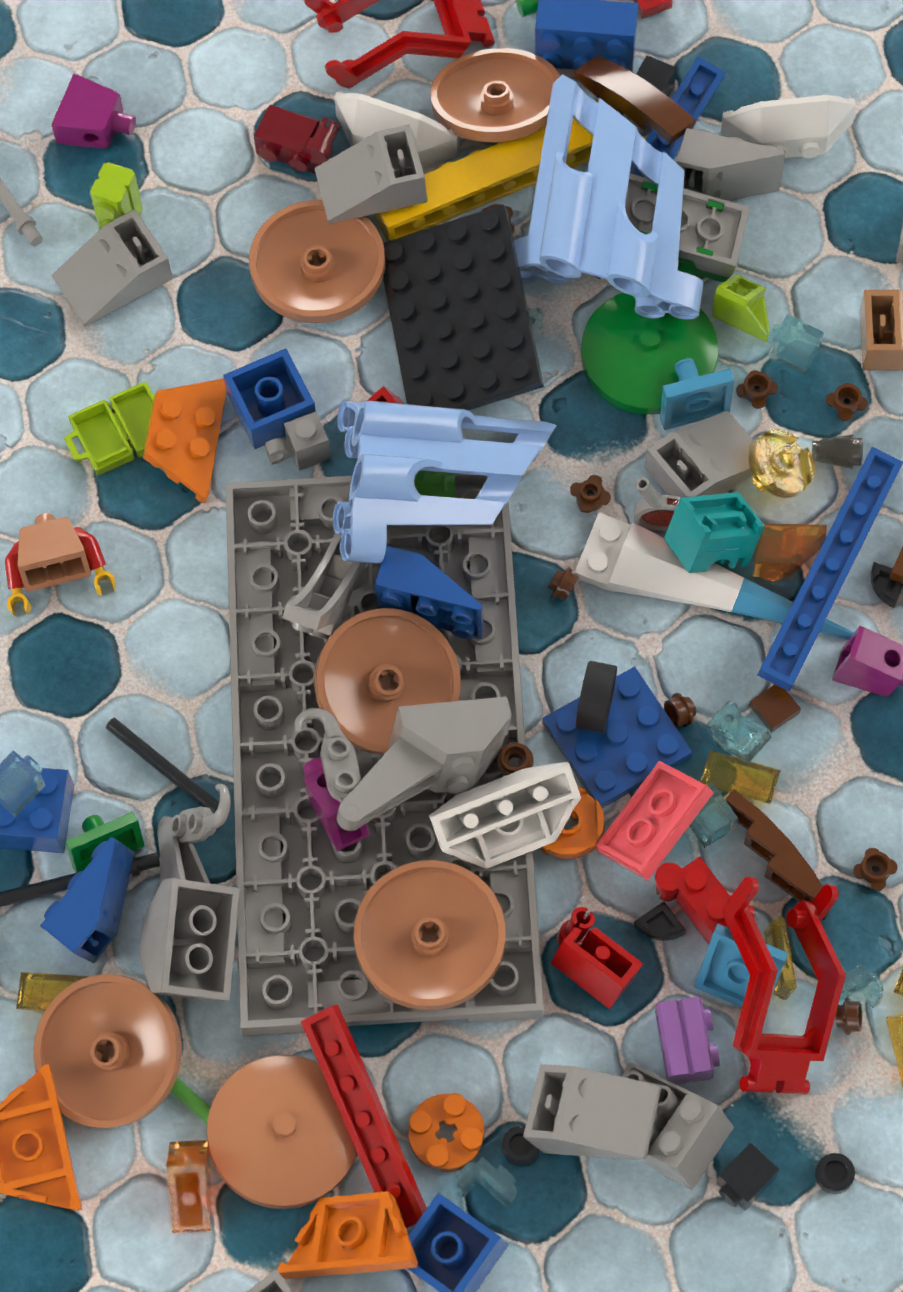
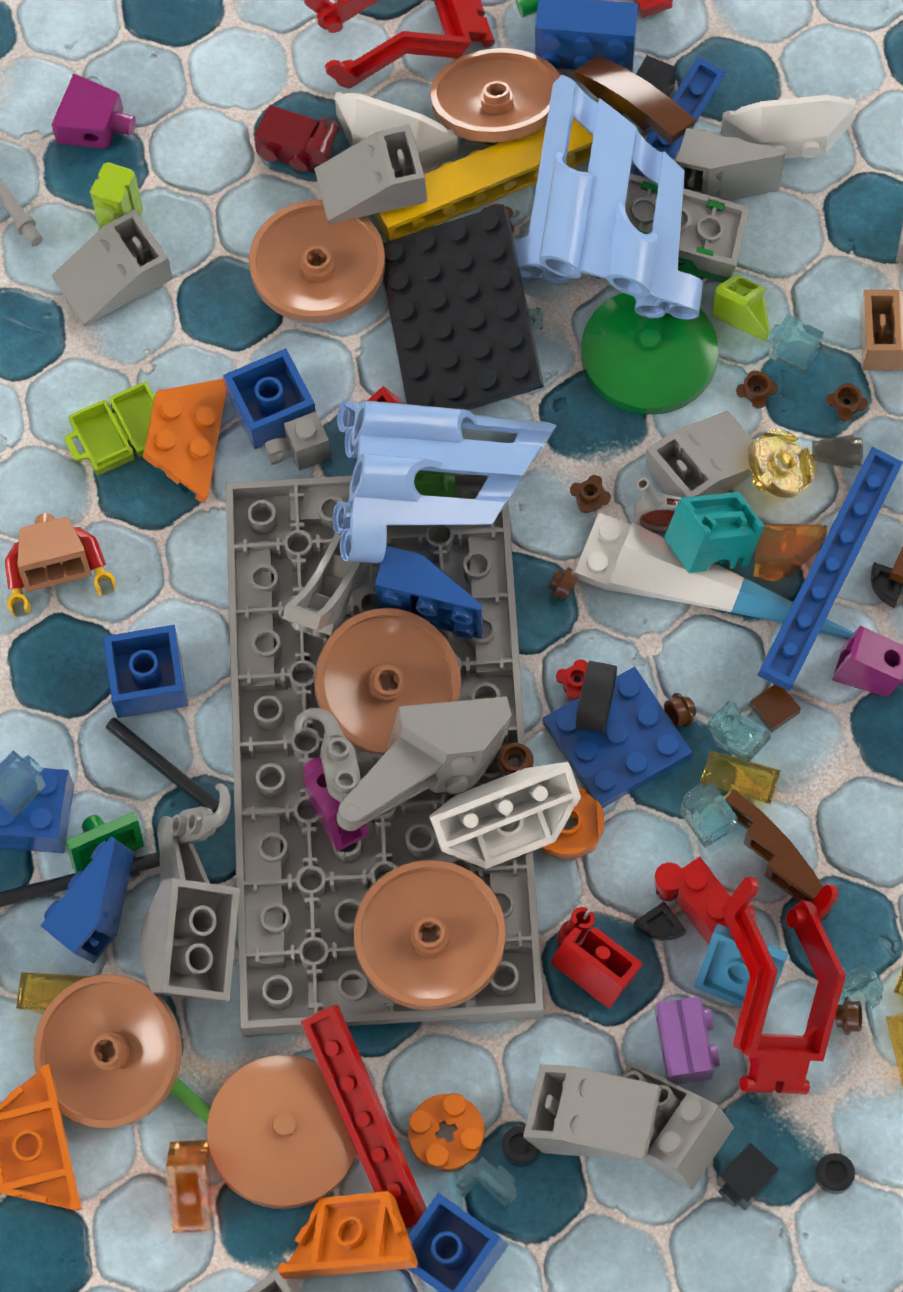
coral tile [594,761,714,881] -> none
dark azure tile [660,358,734,430] -> none
clear yellow tile [763,917,797,1000] -> none
reddish brown plate [853,848,898,891] -> none
none -> blue brick [103,625,189,718]
none -> red plate [556,659,588,700]

